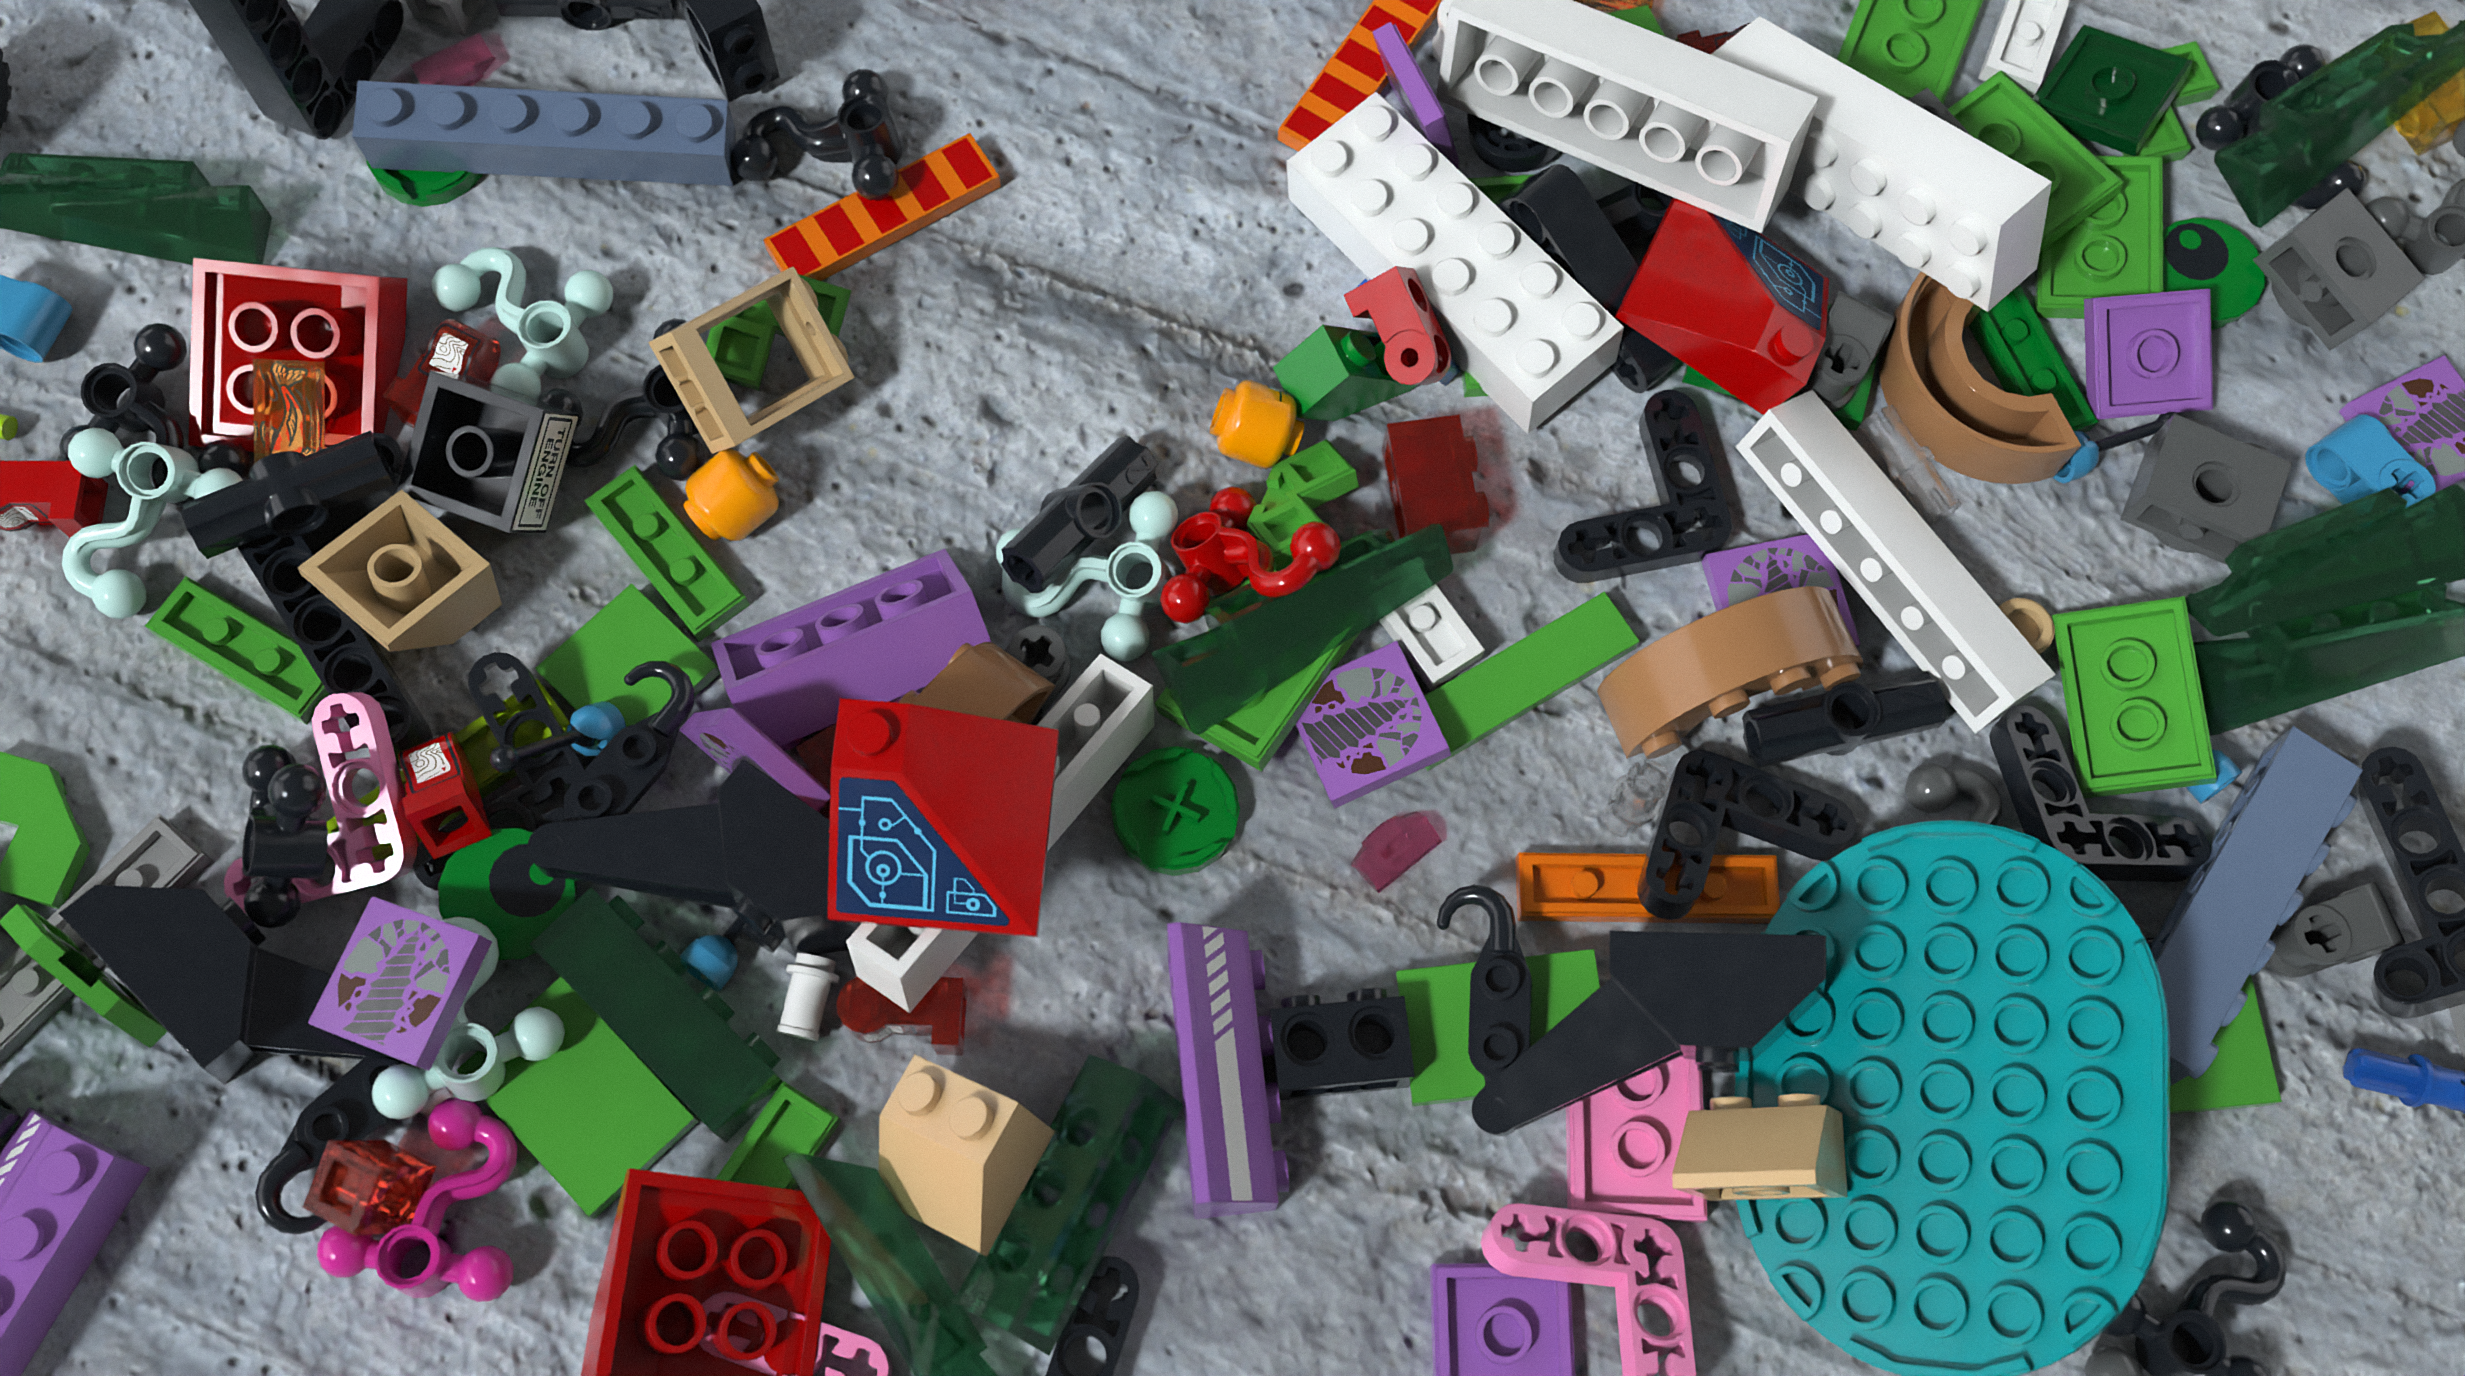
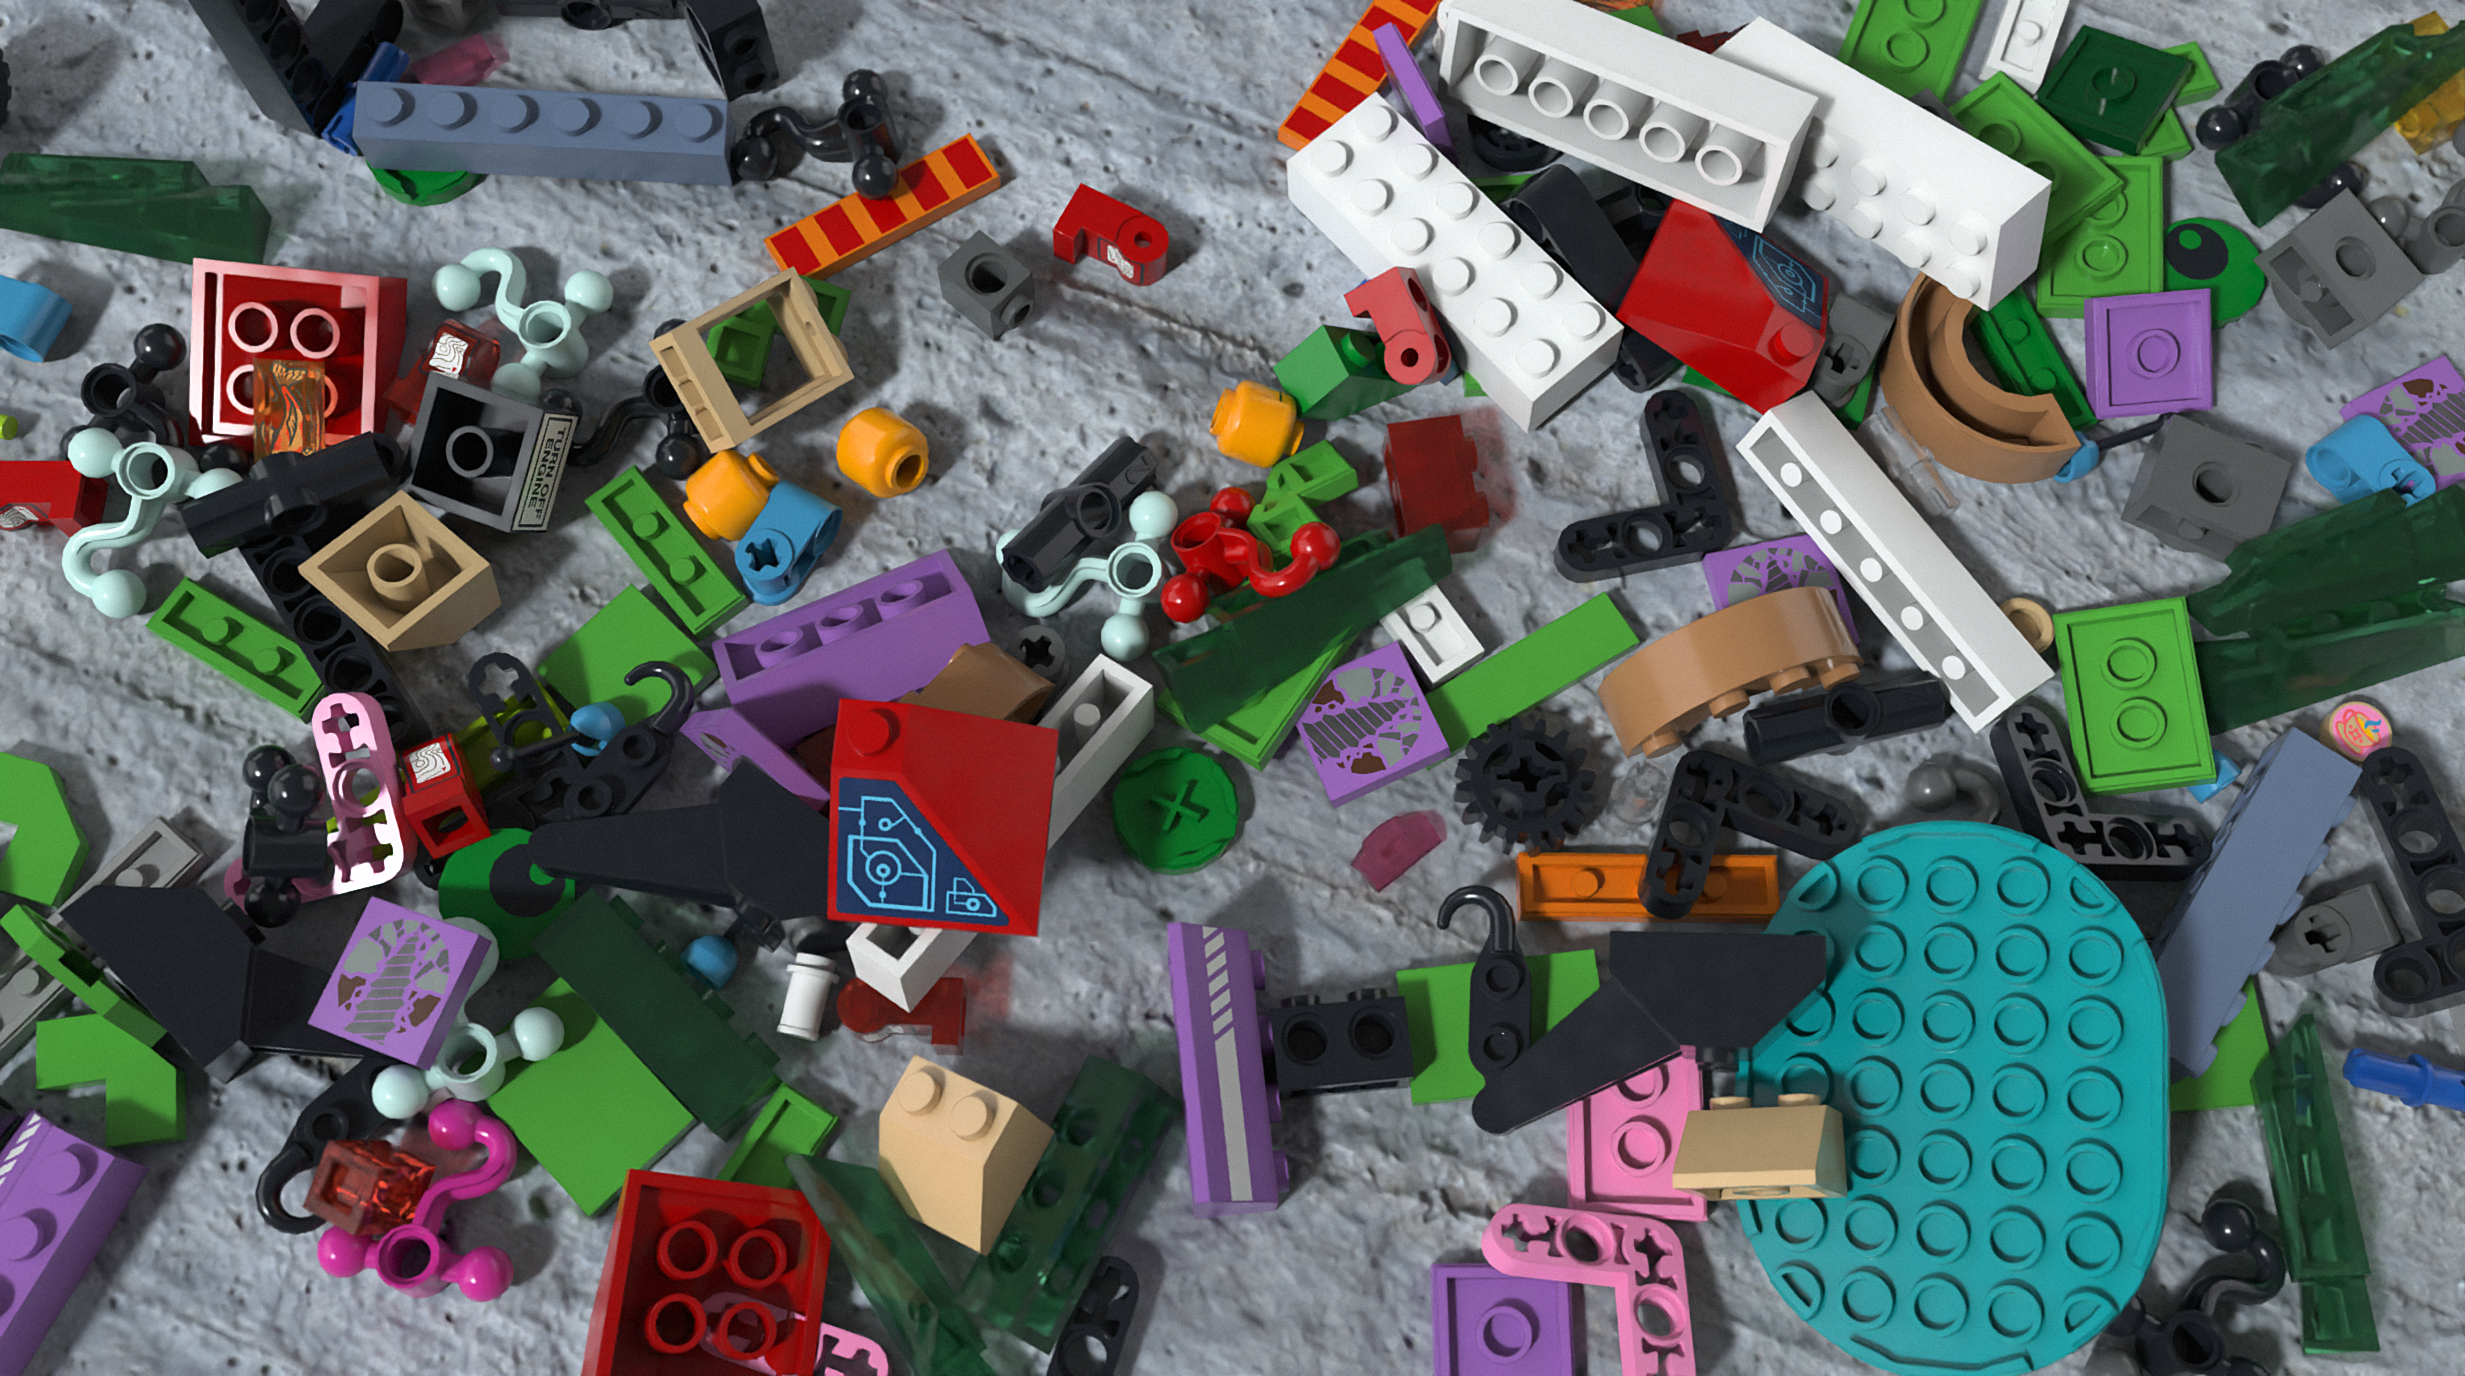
none -> bright green tile [36,1013,186,1150]
none -> blue axle [321,41,409,156]
none -> dark azure piece [735,480,843,606]
none -> light orange head [836,407,929,499]
none -> dark grey brick [937,229,1035,341]
none -> red leg [1053,183,1169,286]
none -> black gear [1453,716,1596,858]
none -> clear green wedge [2249,1014,2381,1364]
none -> tile [2319,702,2392,768]

